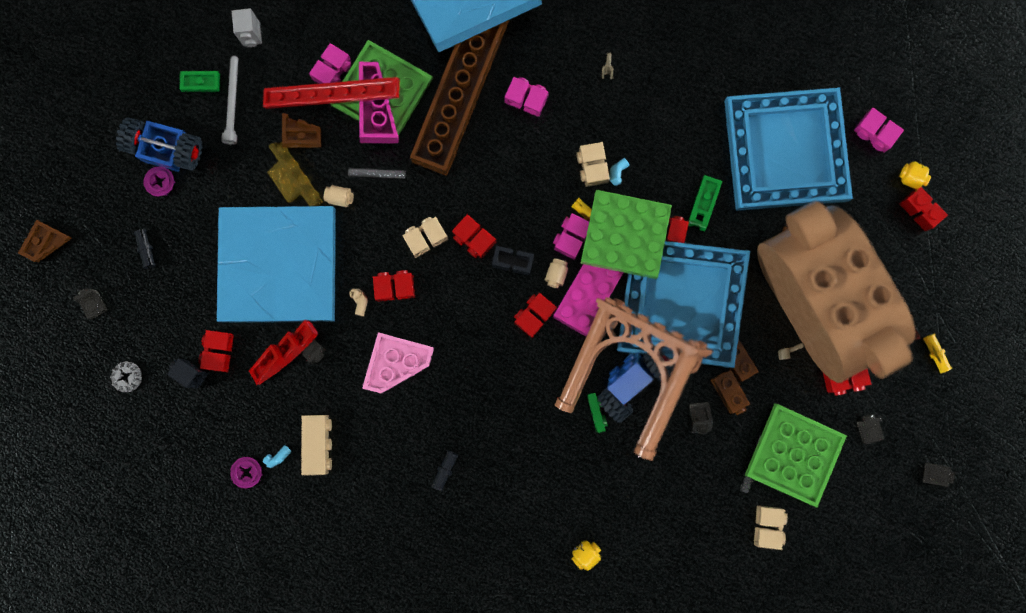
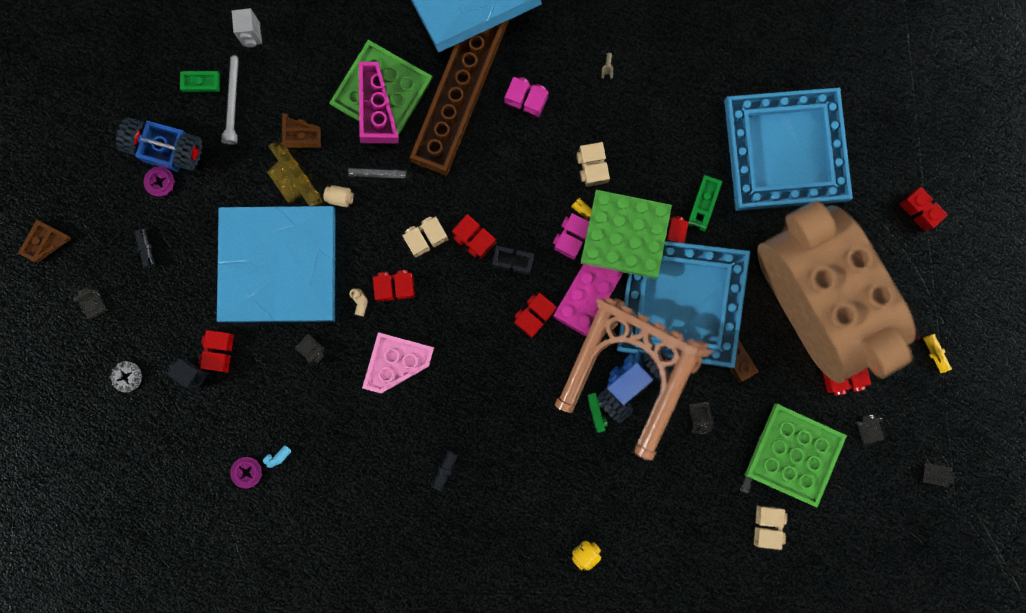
red slope [249,320,318,385] -> none
red tile [263,77,400,108] -> none
tan brick [302,415,332,475] -> none
dark pink piece [309,43,352,84] -> none
tan brick [545,259,568,288] -> none
medium azure arm [609,158,629,186] -> none
reddish brown brick [711,370,750,415] -> none
dark tan hand [778,343,804,360] -> none
dark pink piece [854,108,904,152] -> none
yellow head [900,162,931,189] -> none

